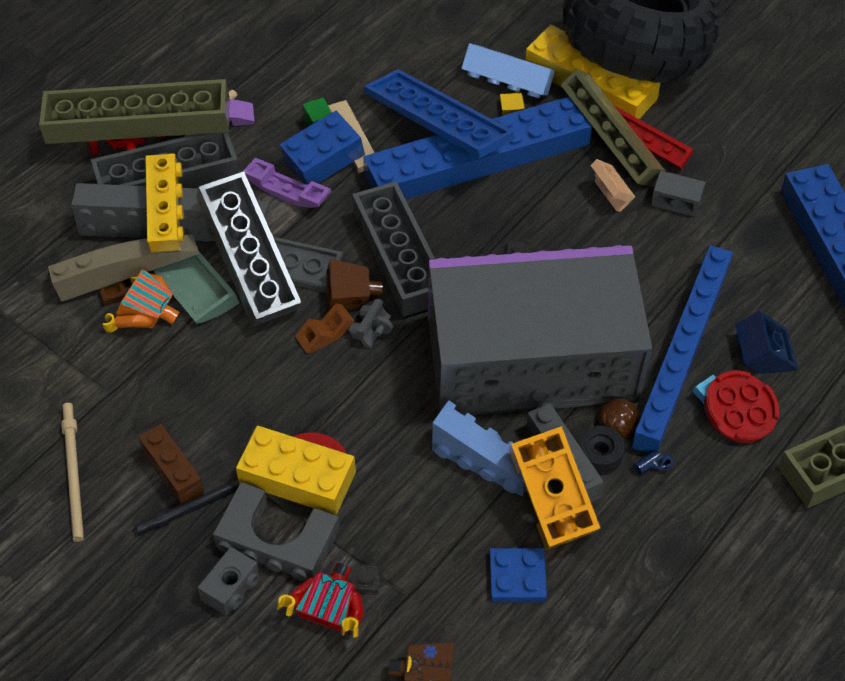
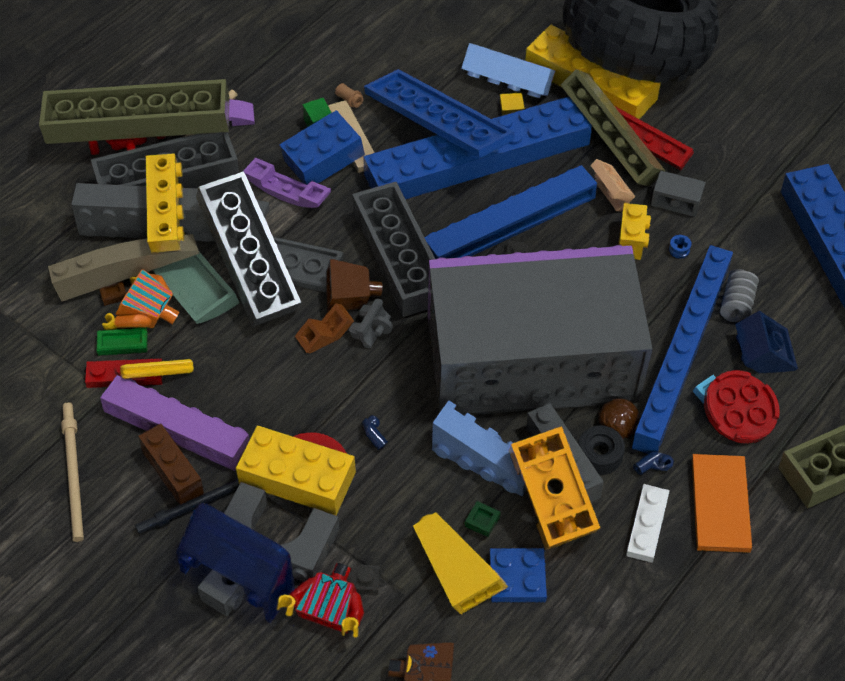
none -> red plate [85,359,163,388]
none -> green tile [97,328,148,356]
none -> medium lavender brick [100,375,250,471]
none -> yellow axle [120,359,194,379]
none -> clear blue windscreen [176,503,295,623]
none -> medium nougat pin [335,83,363,107]
none -> dark blue arm [361,415,388,450]
none -> yellow slope [413,512,508,614]
none -> blue brick [424,165,597,259]
none -> dark green plate [465,501,501,538]
none -> yellow brick [619,203,651,260]
none -> white plate [626,484,670,563]
none -> blue bush [669,235,691,259]
none -> orange tile [692,454,752,553]
none -> light grey piece [720,269,759,322]

